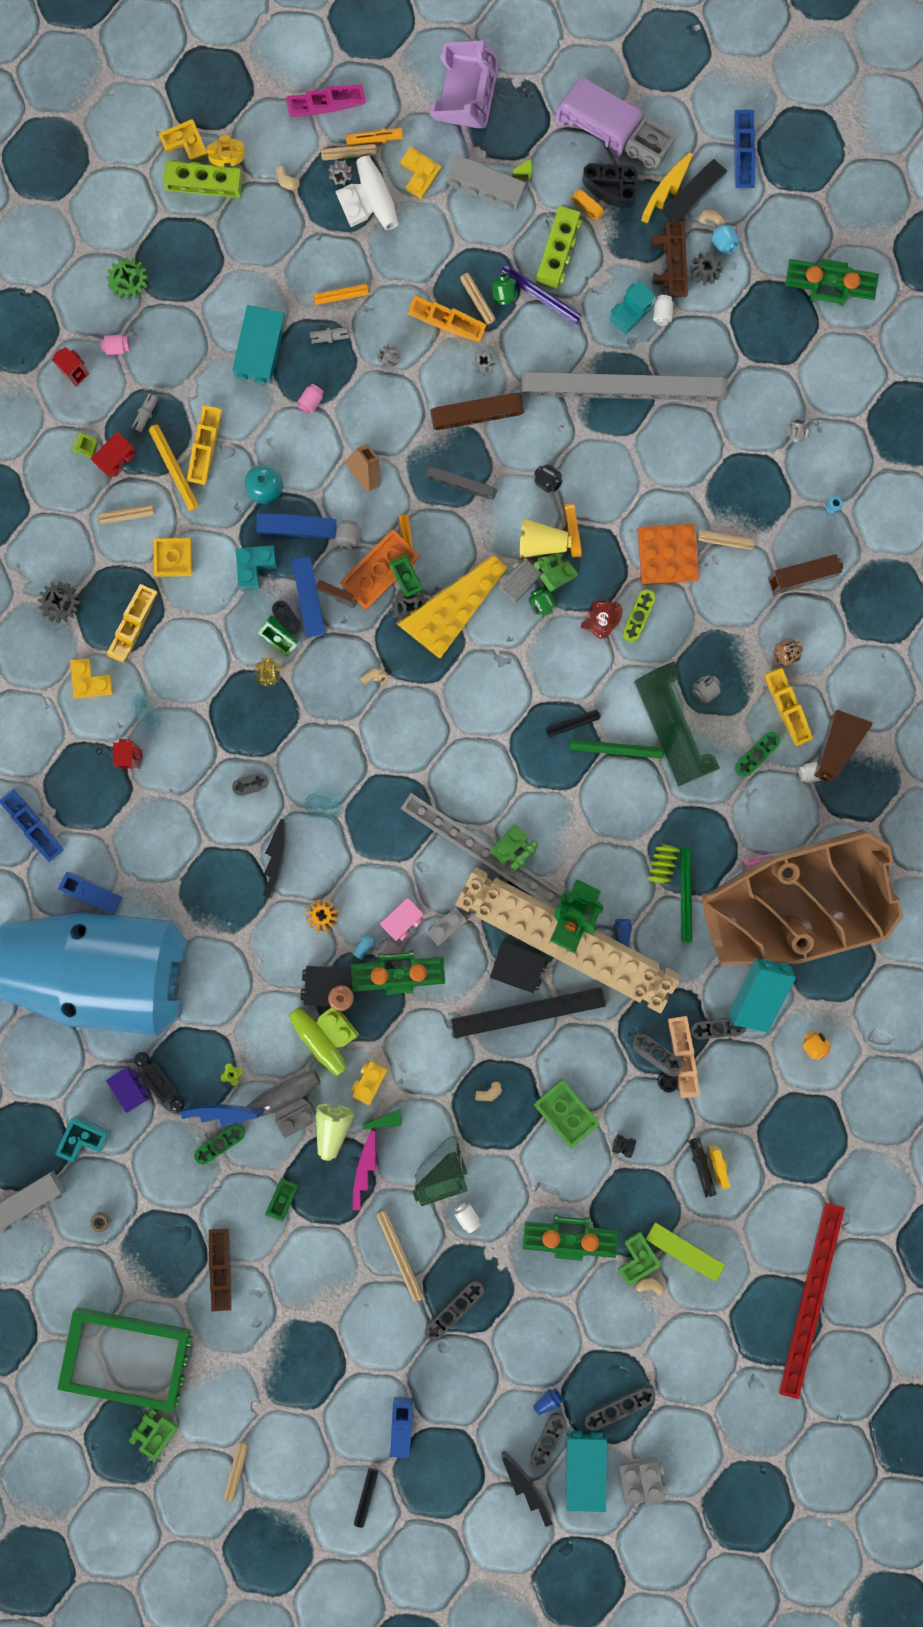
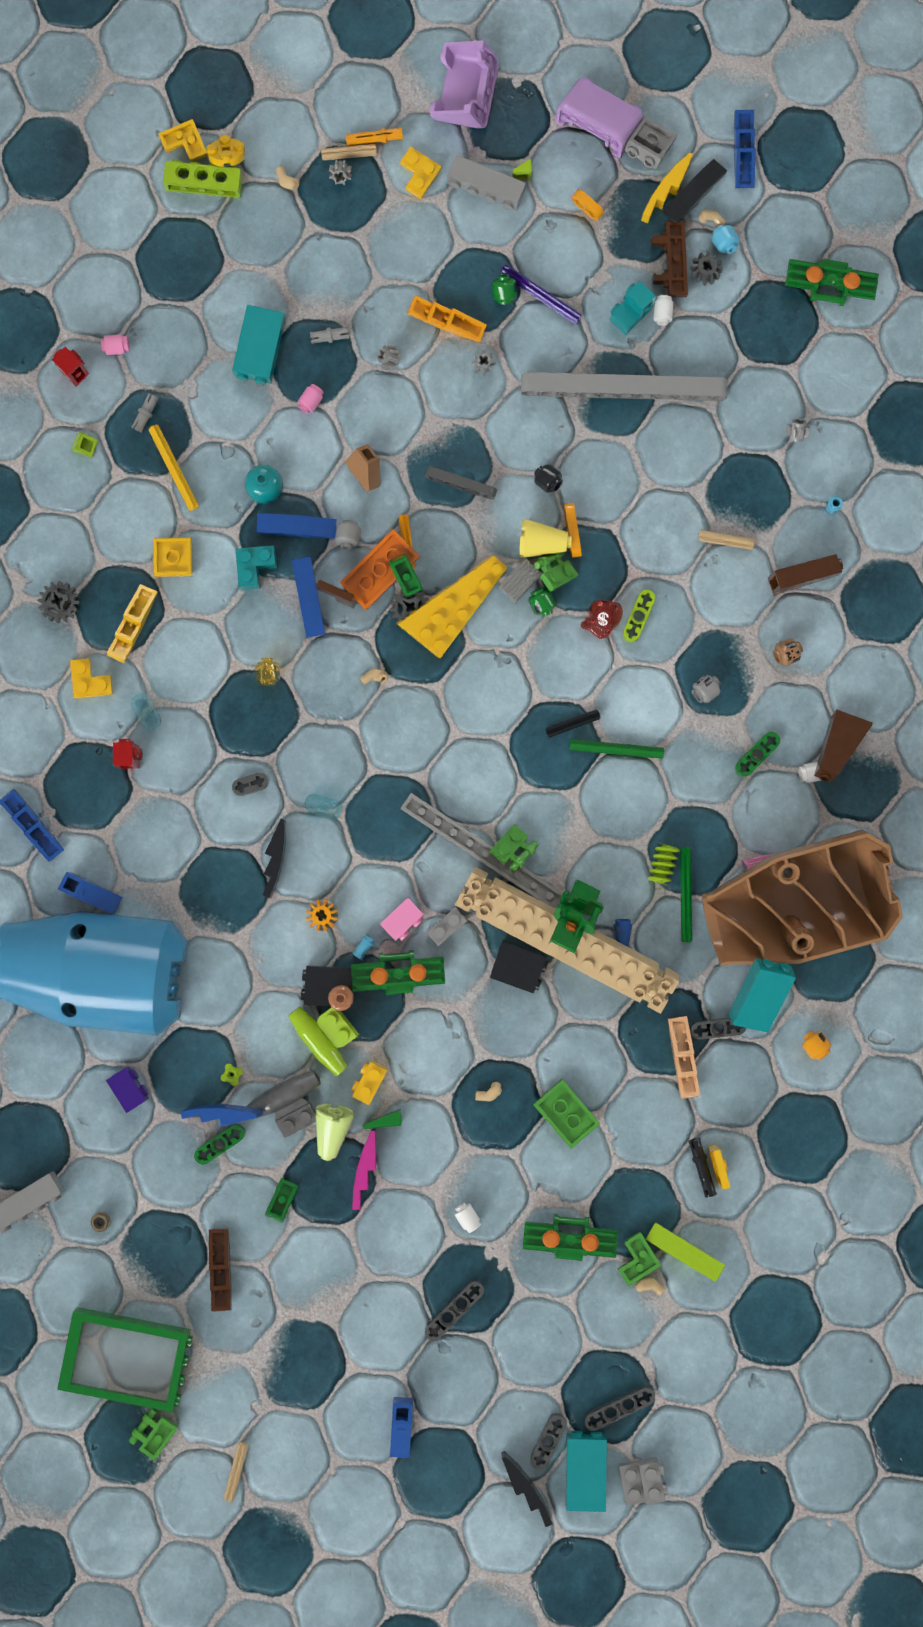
teal brick [55,1116,111,1162] -> none
red brick [90,432,137,479] -> none
tan axle [98,505,155,524] -> none
bright green gear [106,257,149,300] -> none
black plate [134,1052,185,1113] -> none
yellow slope [187,405,223,485] -> none
green slope [257,615,299,656] -> none
black beam [272,601,301,634] -> none
dark pink slope [286,84,366,117] -> none
light orange axle [313,284,369,305] -> none
white plate [335,156,398,230] -> none
black axle [354,1468,378,1528] -> none
tan axle [376,1210,423,1302] -> none
clear green windscreen [412,1135,468,1206] -> none
reddish brown beam [430,393,525,430] -> none
black plate [451,988,606,1038] -> none
tan axle [460,273,495,325] -> none
blue cone [533,1388,563,1416] -> none
lime brick [536,206,582,290] -> none
black beam [582,163,638,208] -> none
black wheel [612,1134,636,1158] -> none
dark grey beam [632,1034,683,1077] -> none
clear green windscreen [634,661,720,787] -> none
orange plate [637,524,699,585] -> none
black wheel [657,1072,678,1093] -> none
yellow slope [763,667,813,747] -> none
red plate [779,1202,845,1399] -> none

